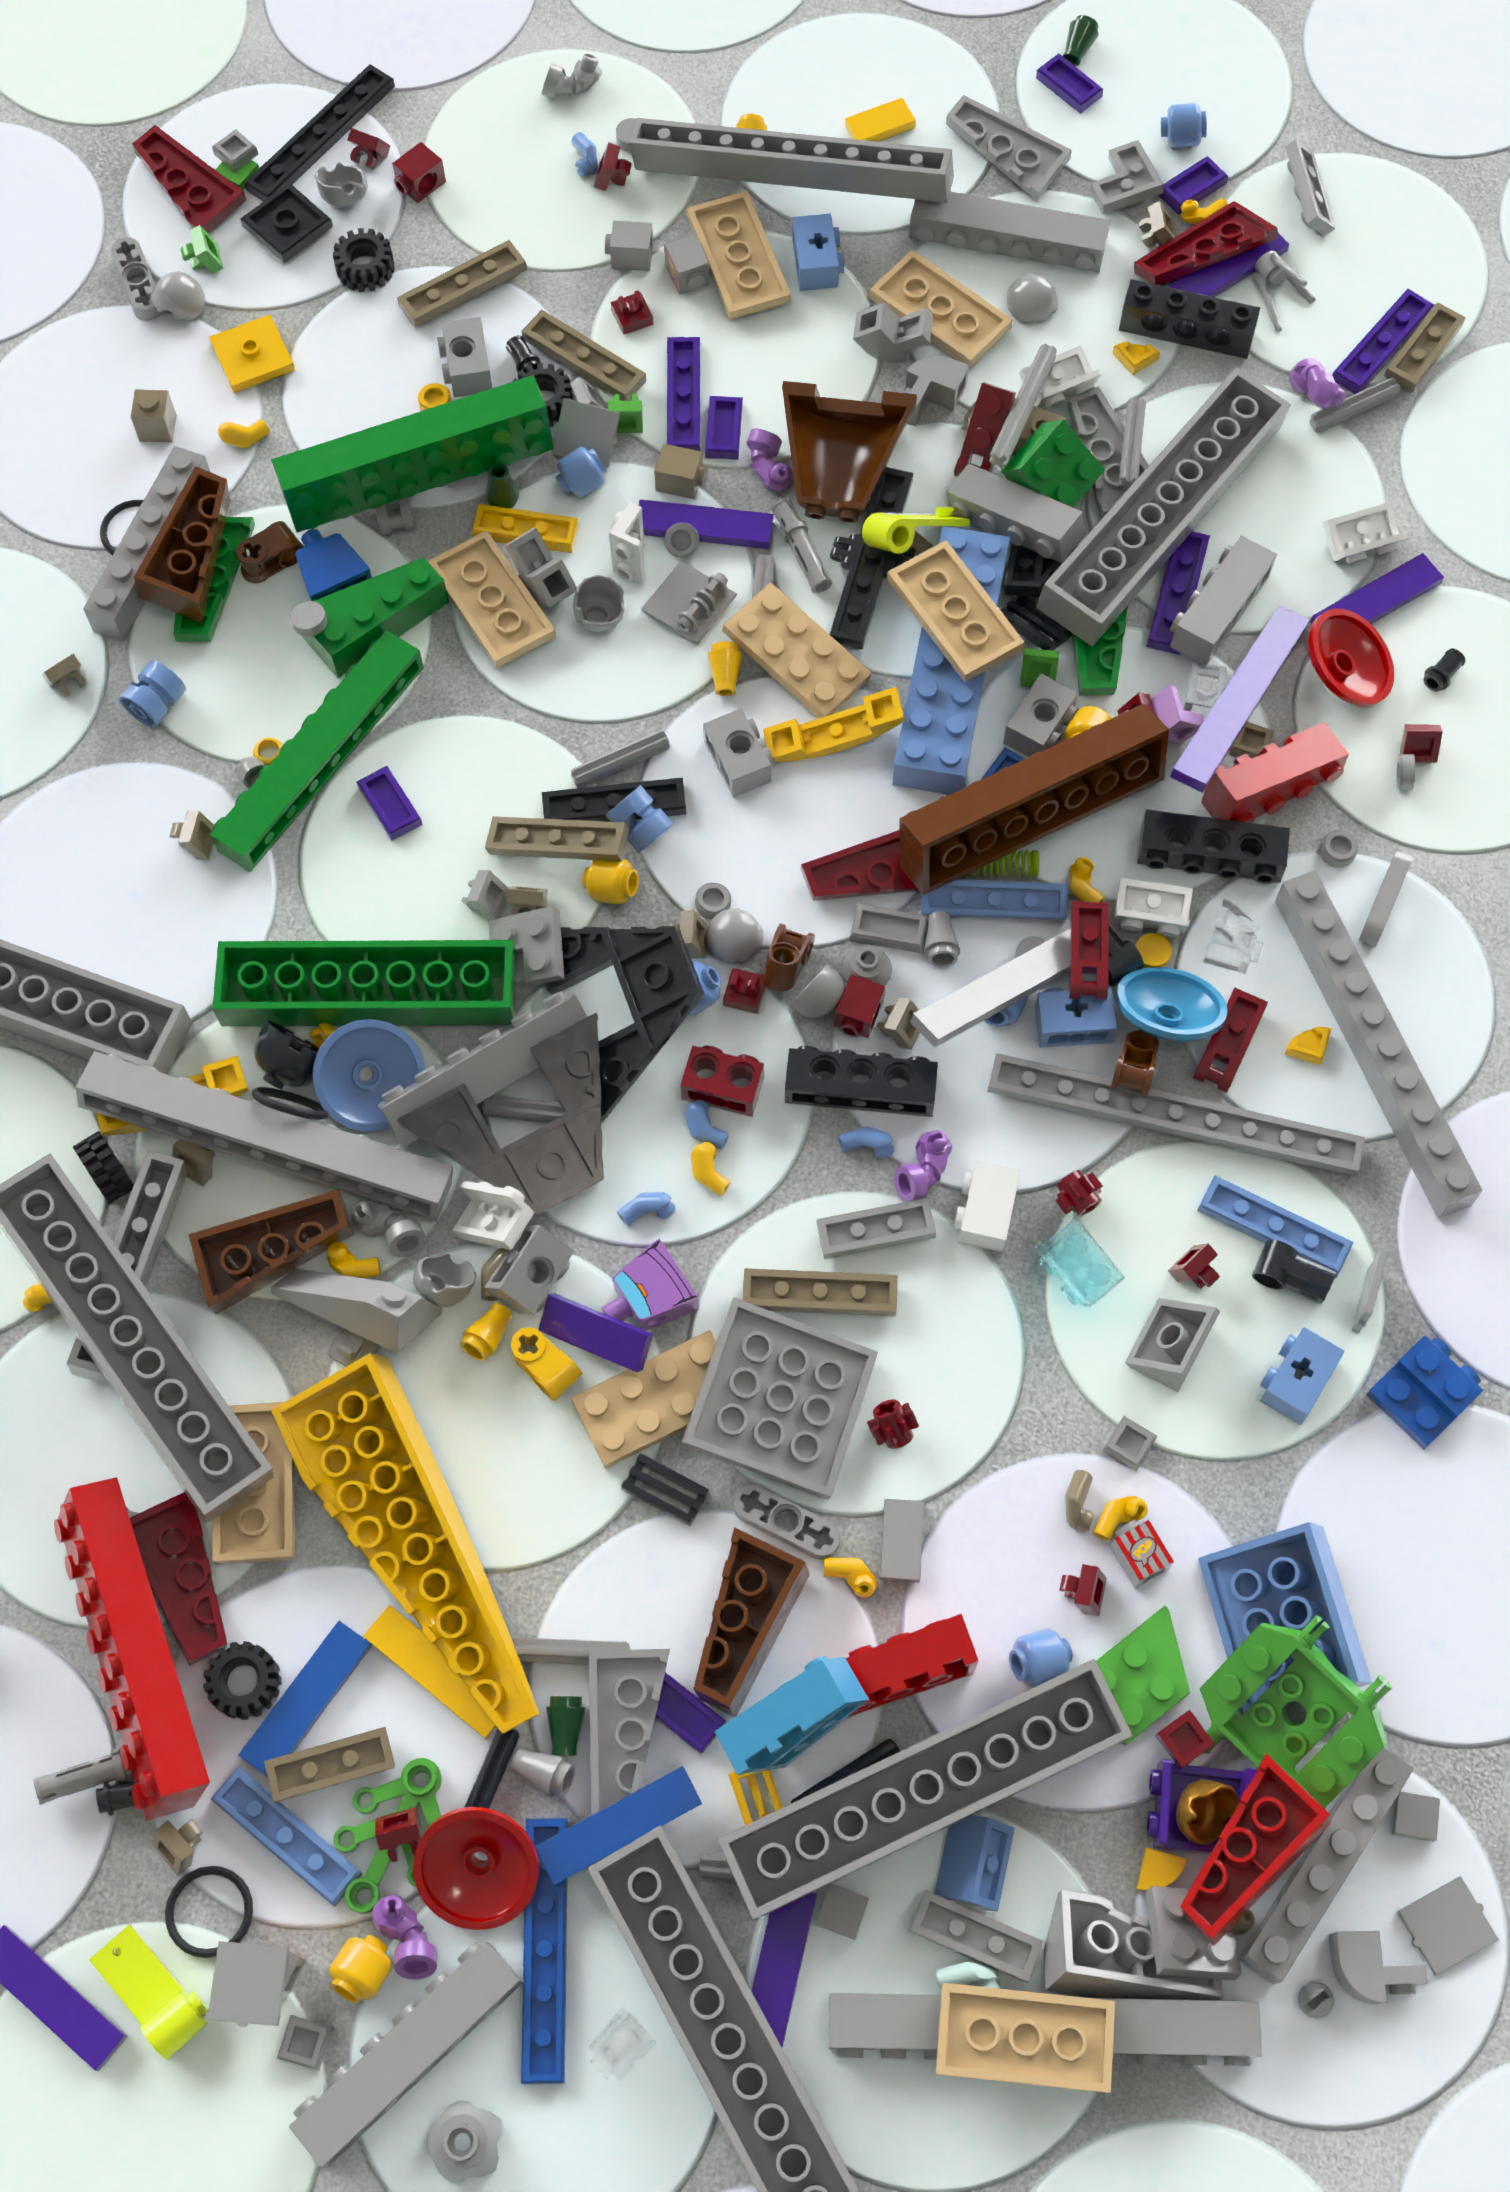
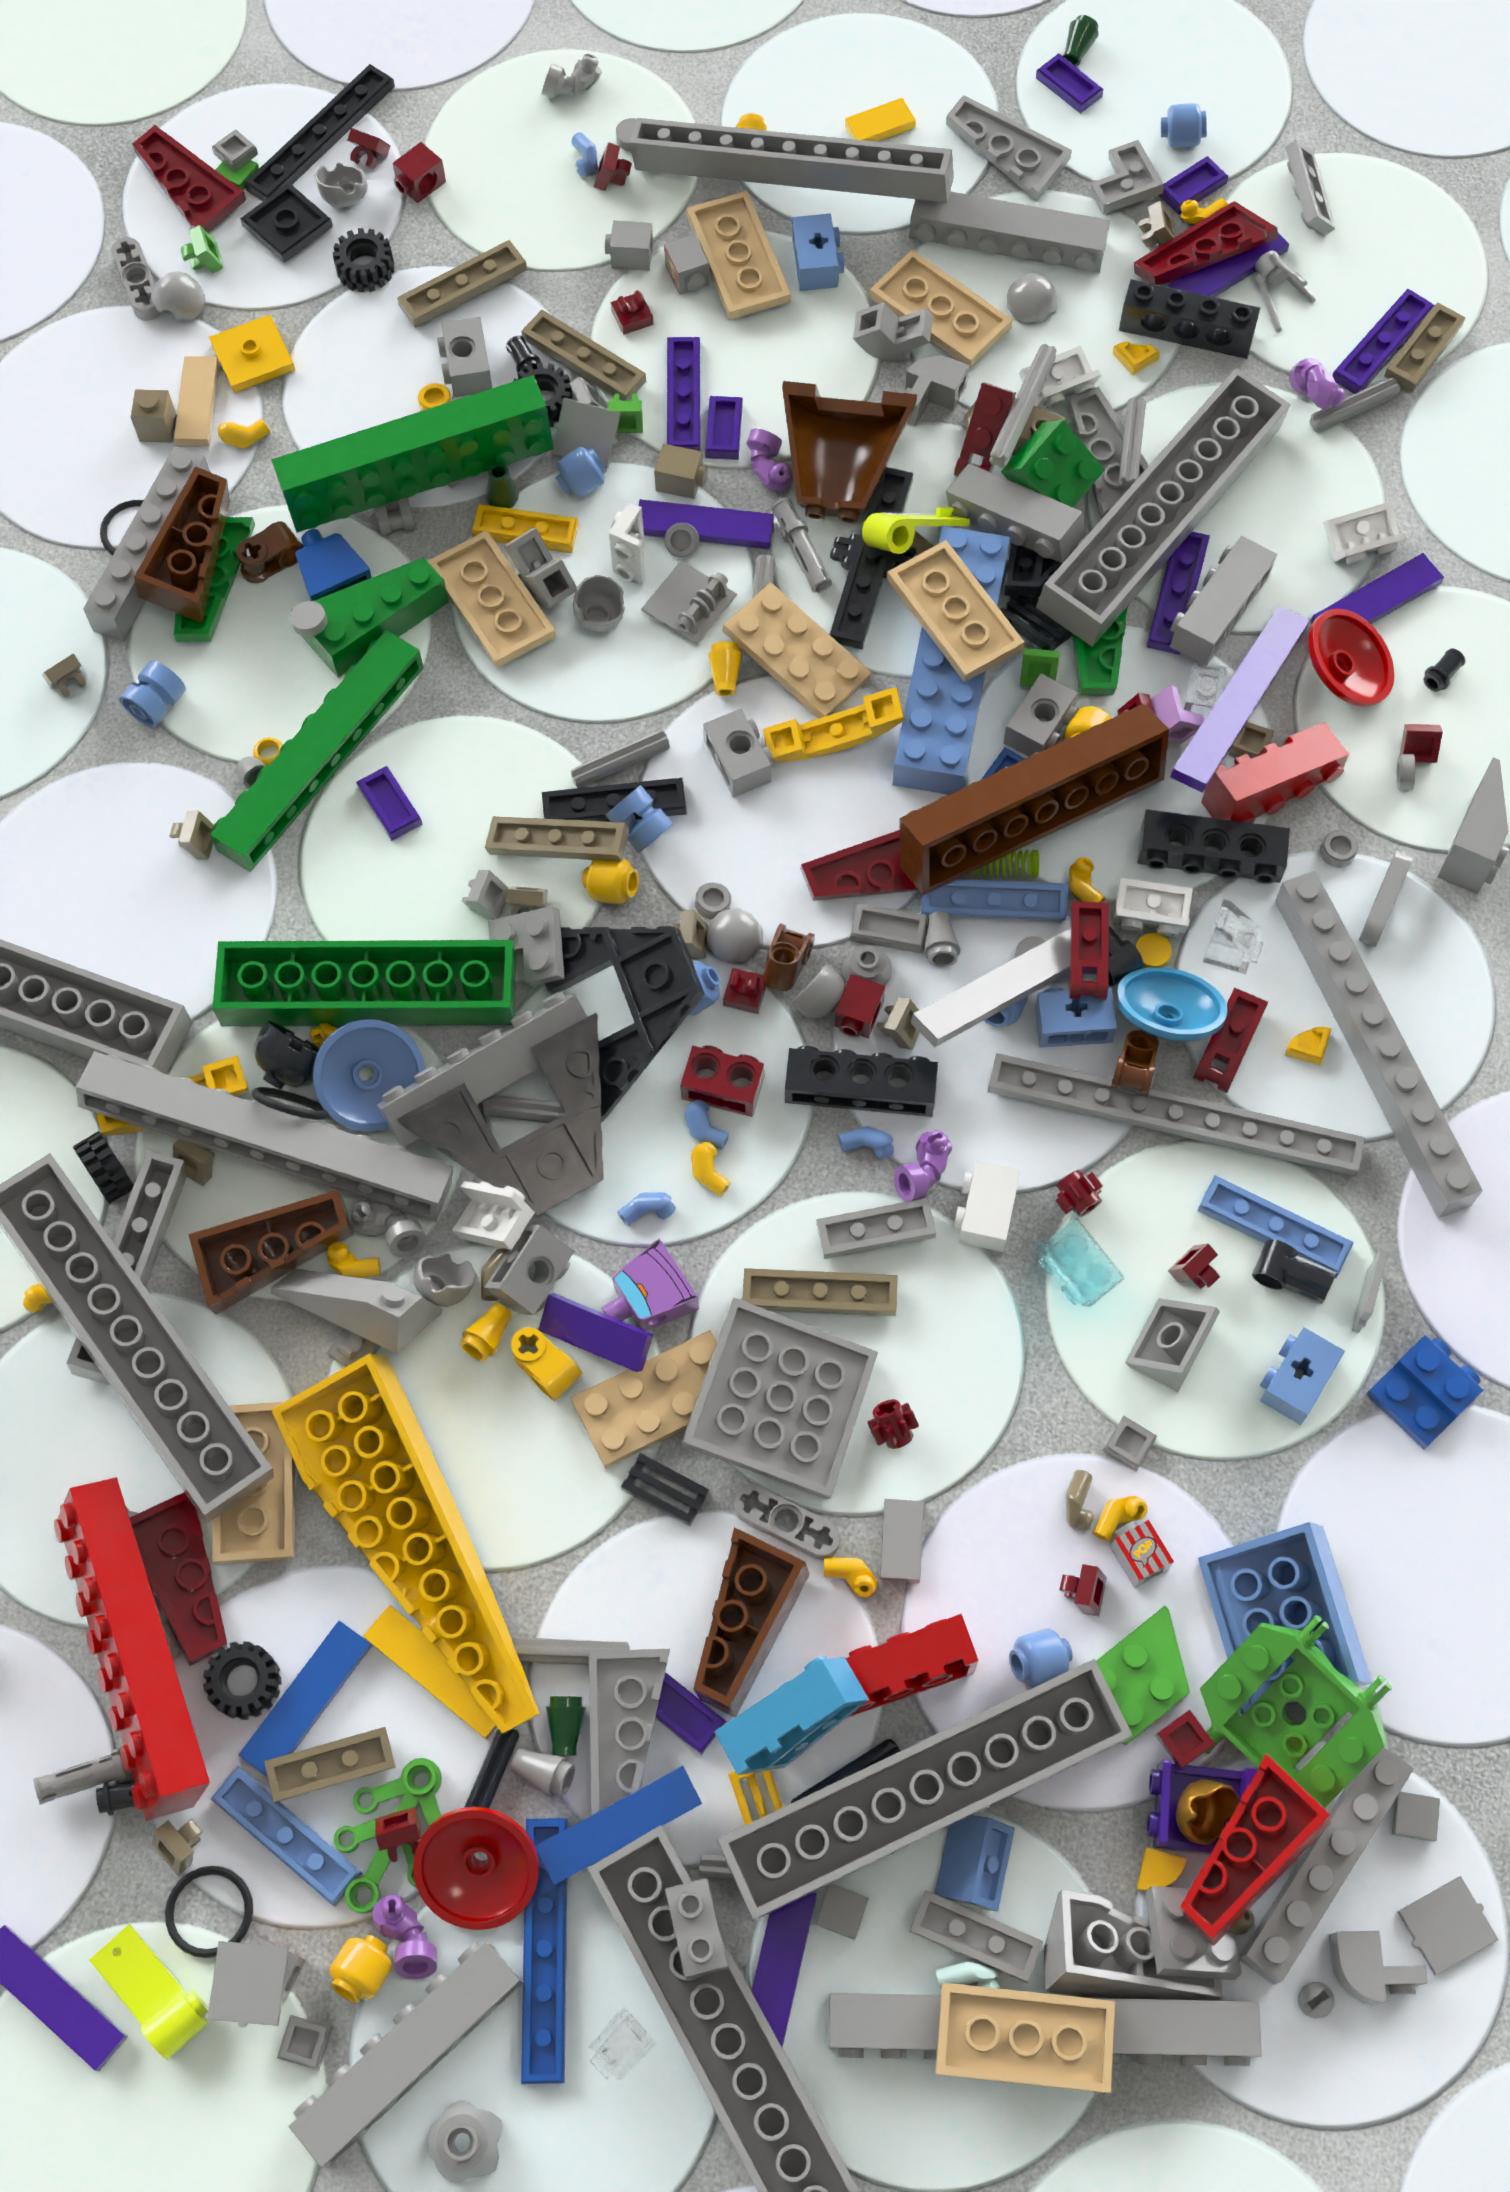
none -> tan tile [174,356,219,446]
none -> light grey brick [665,1878,729,1980]
none -> light grey slope [1437,757,1509,894]

